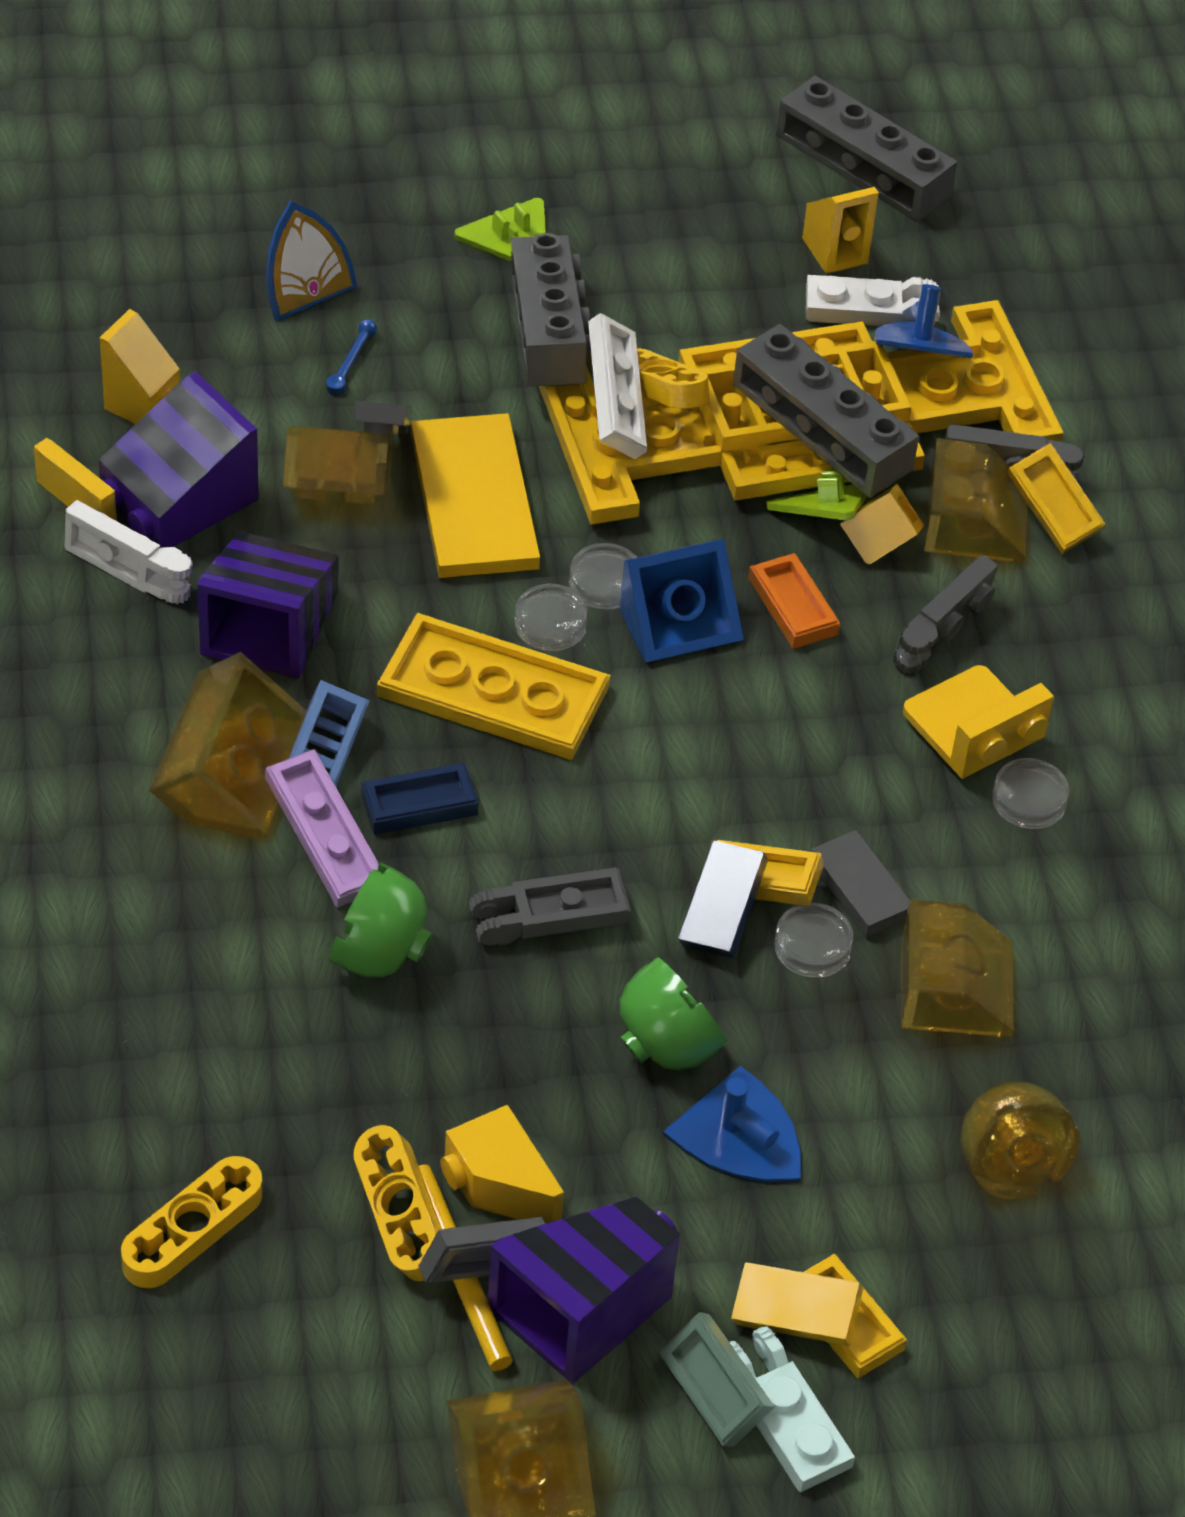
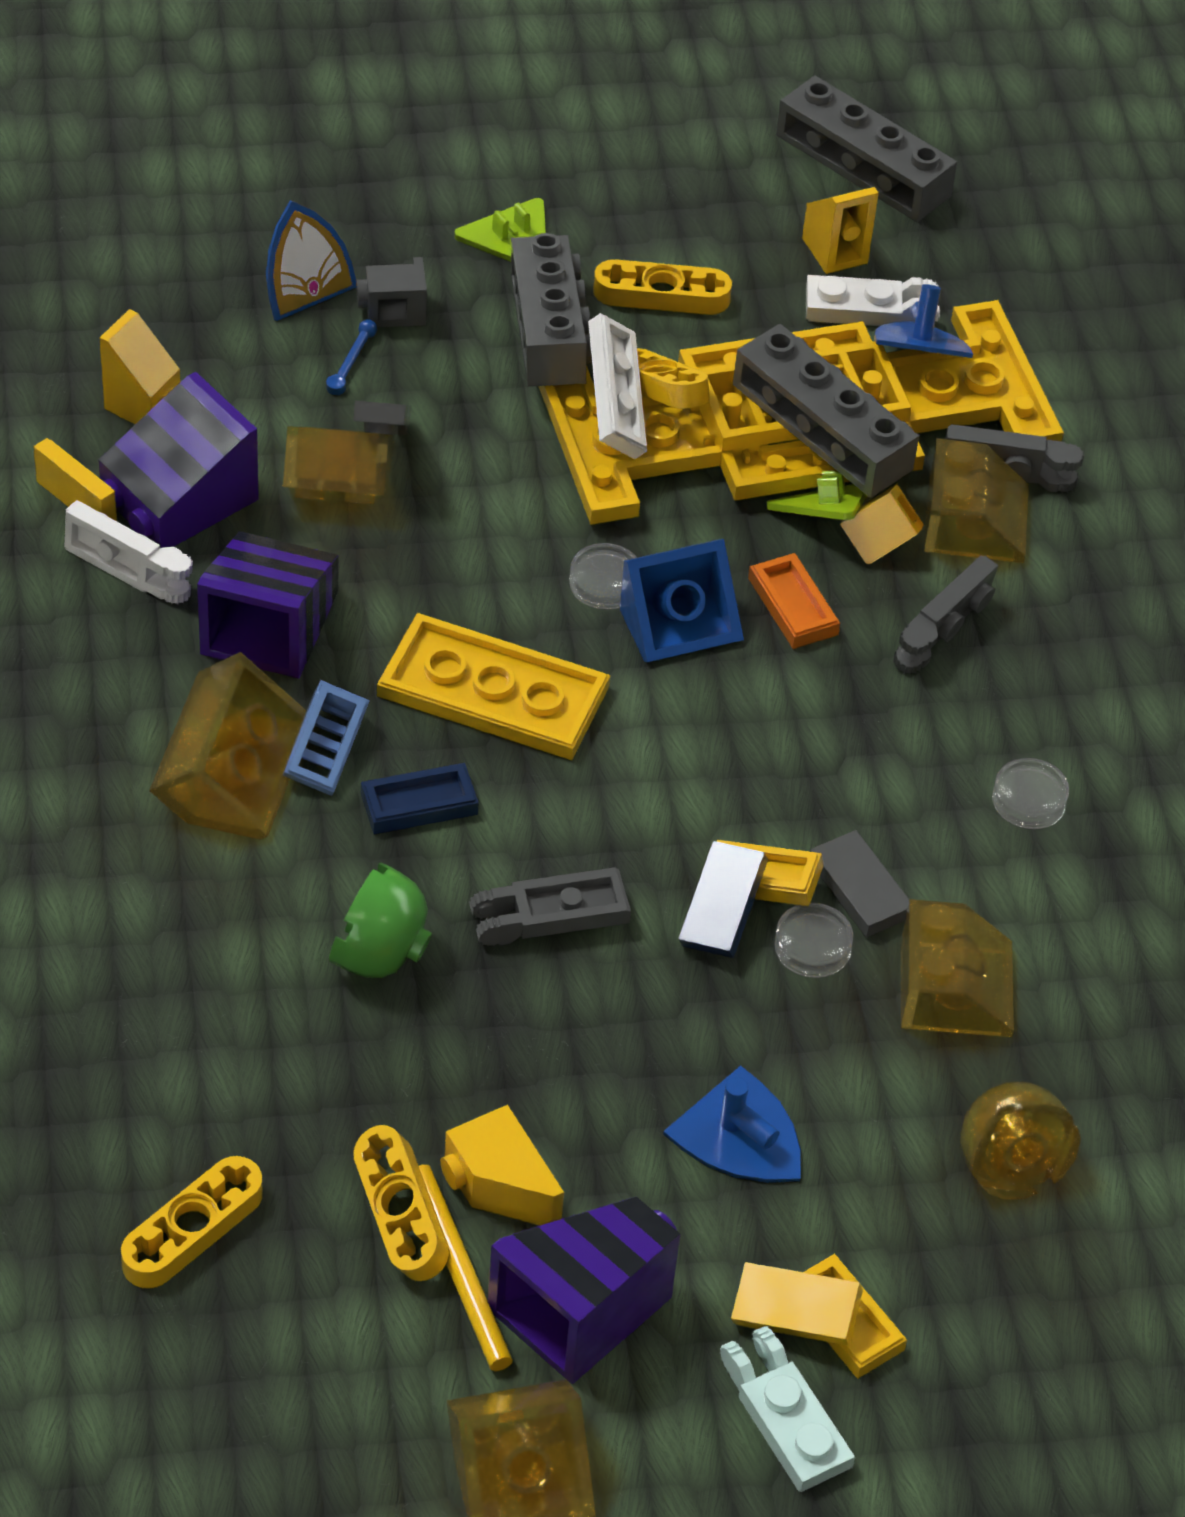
lavender tile [265,749,379,908] -> none
yellow tile [411,413,540,578] -> none
dark grey tile [418,1217,545,1283] -> none
clear piece [515,584,588,651] -> none
bright green cylinder [619,957,728,1071] -> none
sand green tile [658,1312,775,1447] -> none
yellow bracket [903,665,1054,779] -> none
yellow tile [1007,443,1106,554] -> none
none -> dark grey brick [356,257,427,327]
none -> yellow beam [593,259,732,315]

